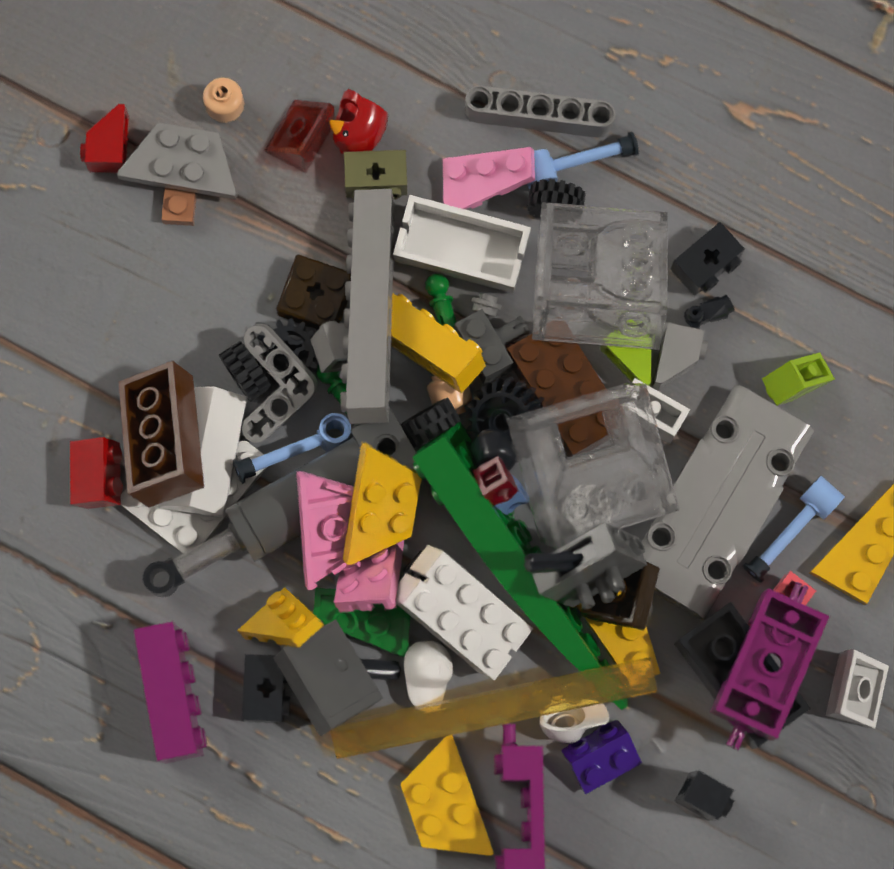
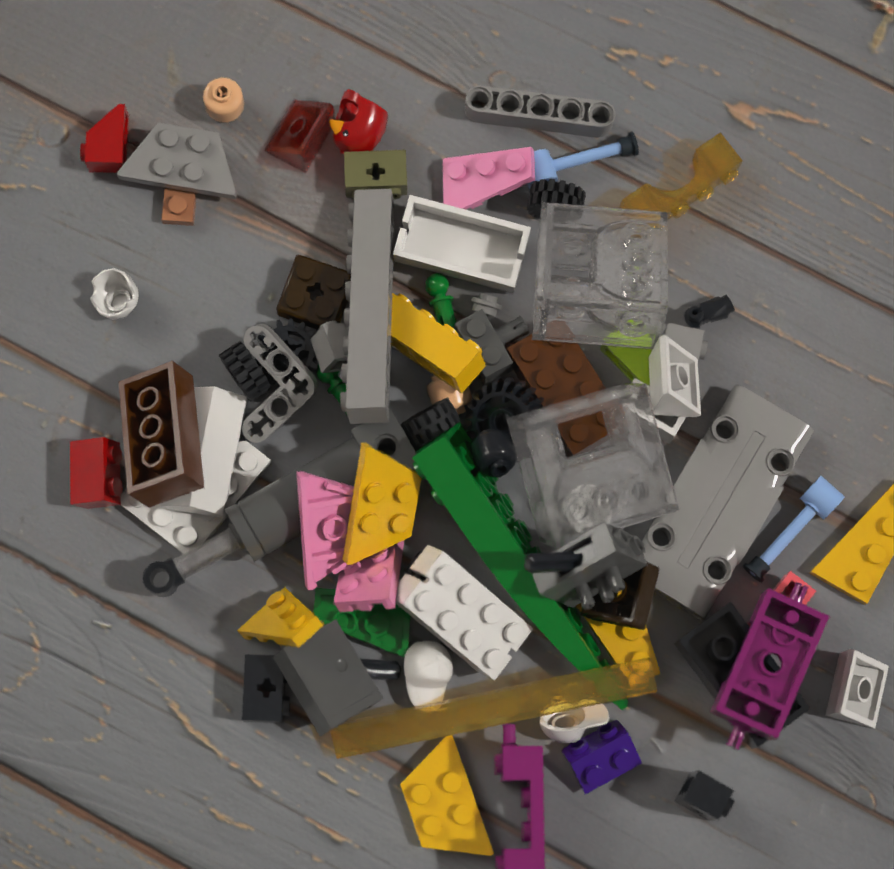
magenta brick [133,621,208,764] -> none
light blue piece [233,413,351,484] -> none
dark red leg [473,456,530,515] -> none
black brick [670,222,745,296] -> none
lime slope [762,352,835,406] -> none
none -> white hair [90,268,139,320]
none -> clear yellow arch [619,132,743,239]
none -> white slope [649,335,701,417]

